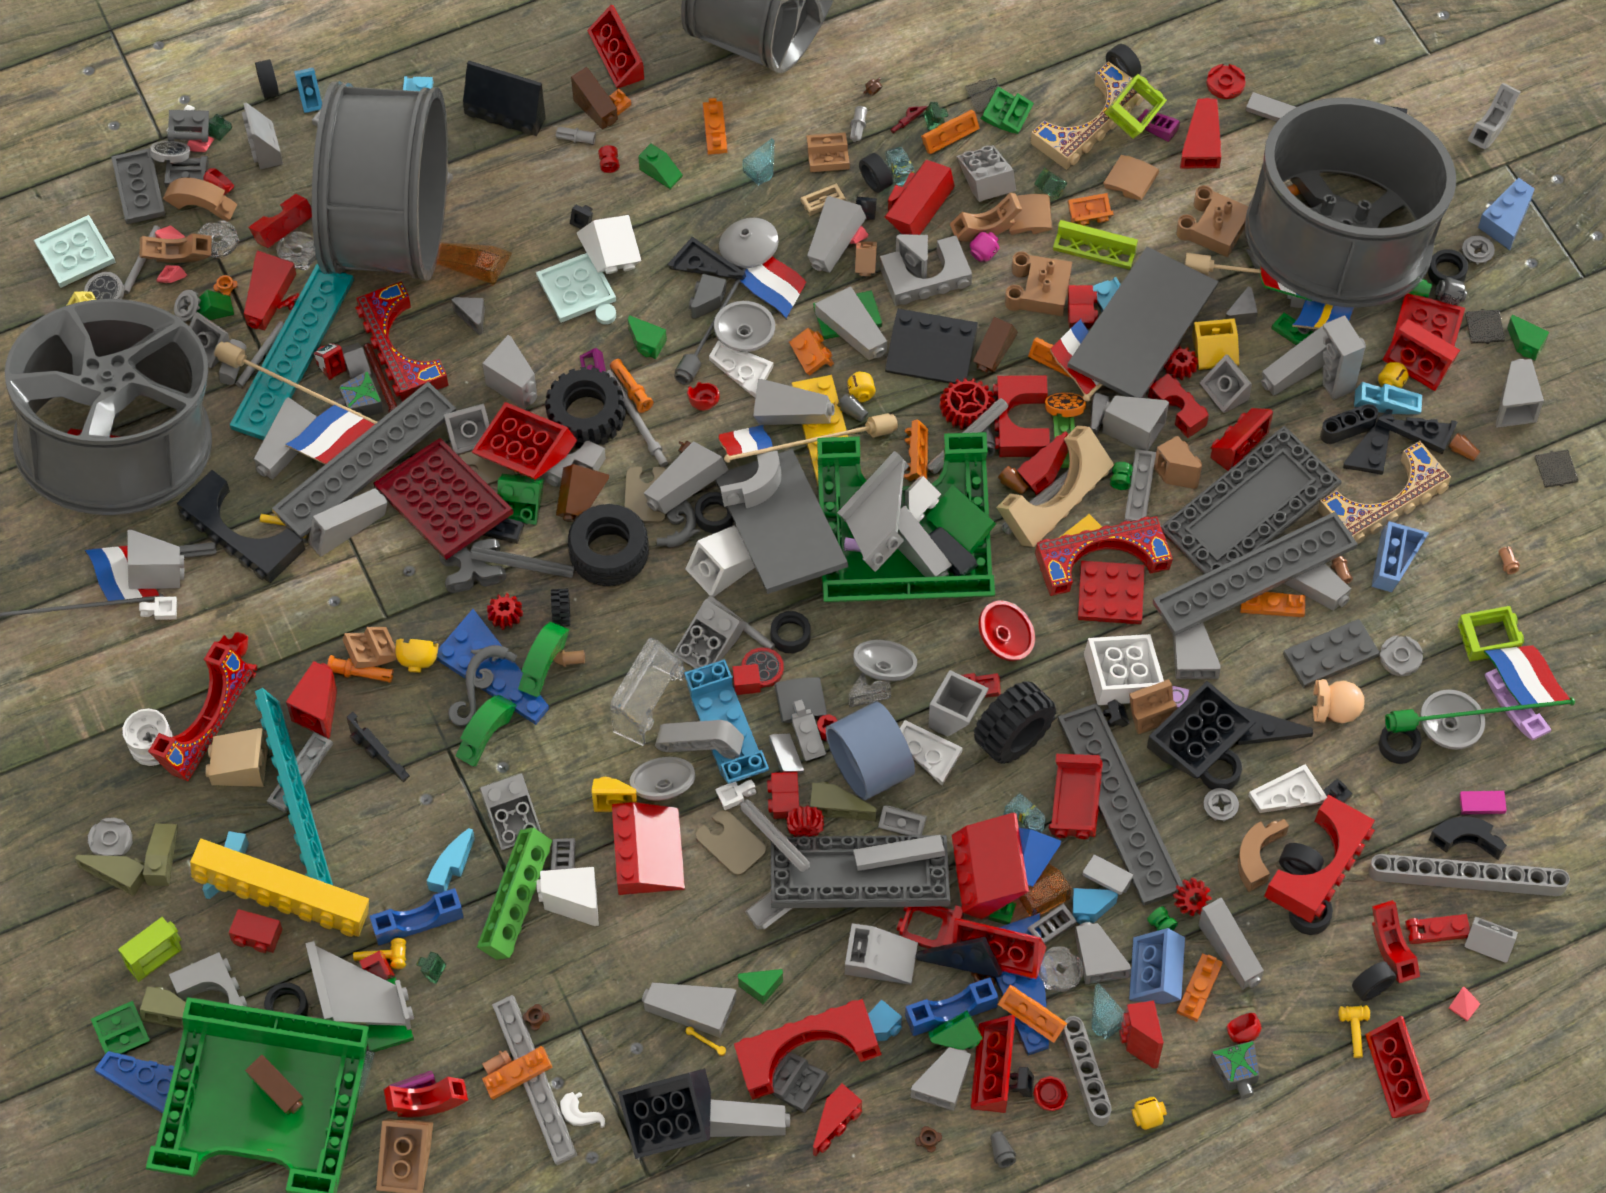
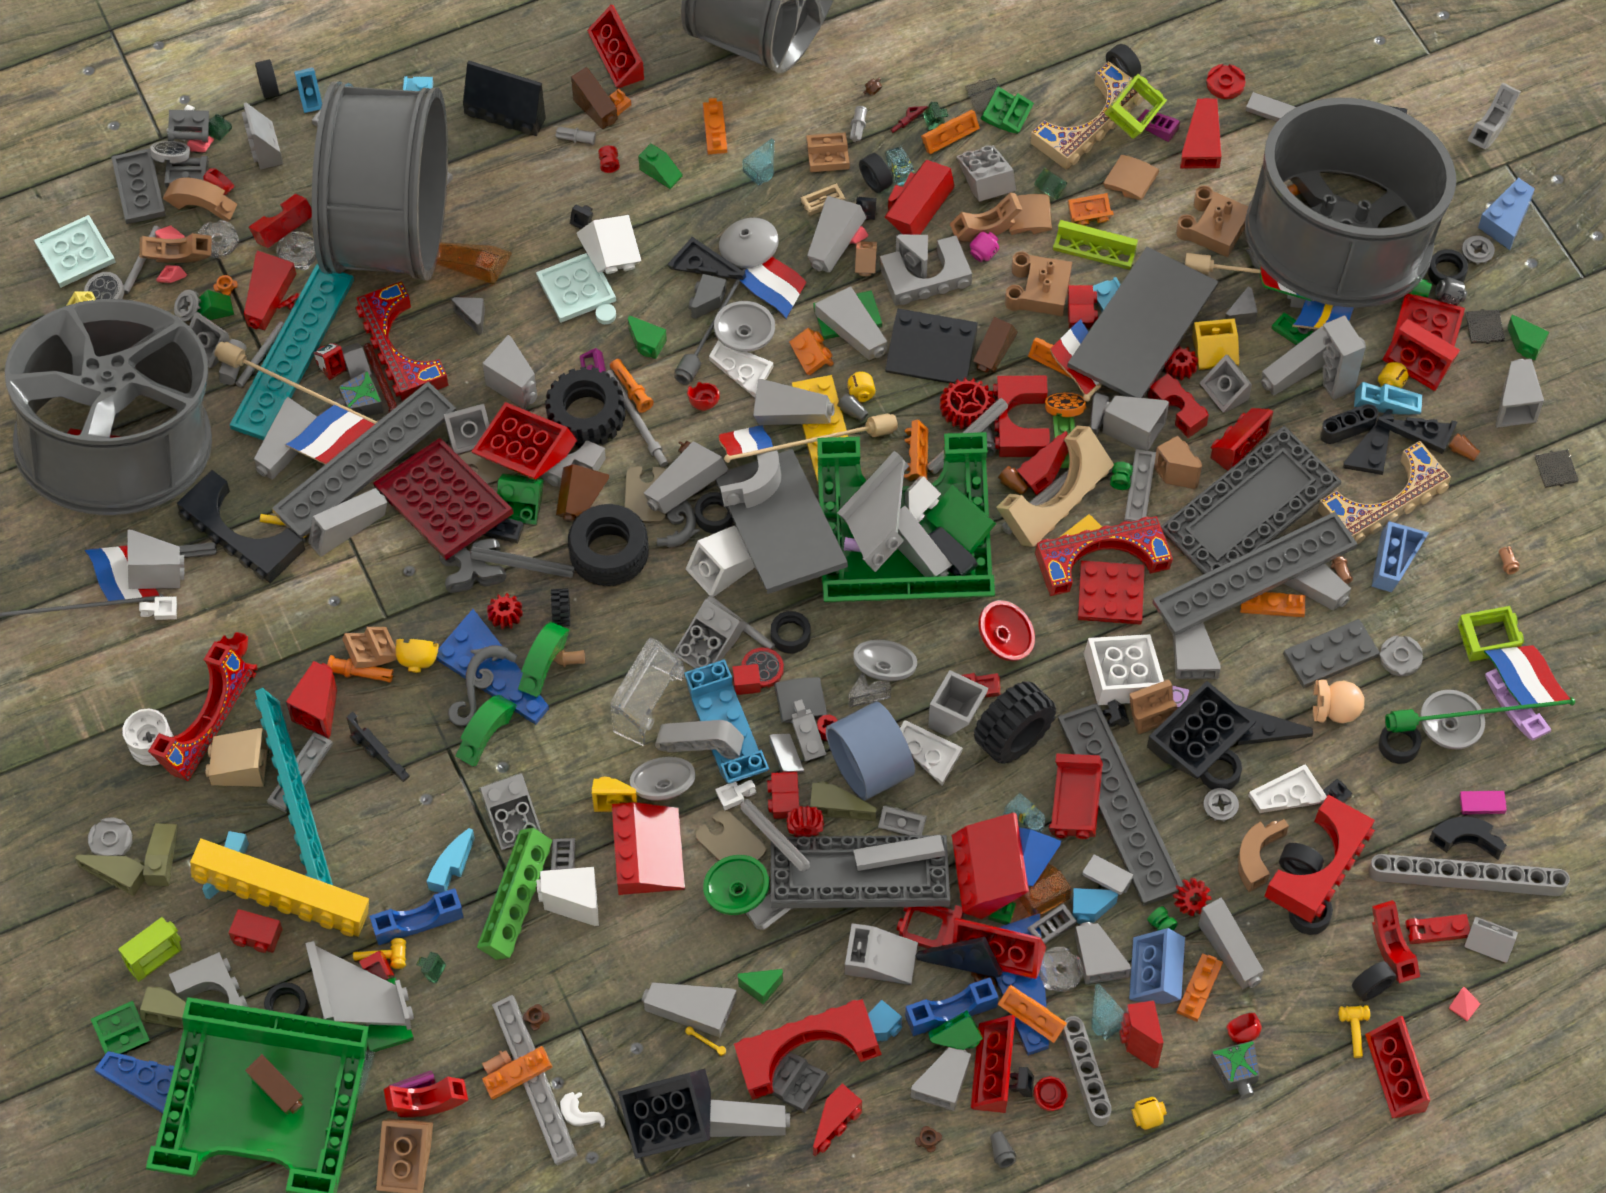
none -> green dish [703,855,769,915]

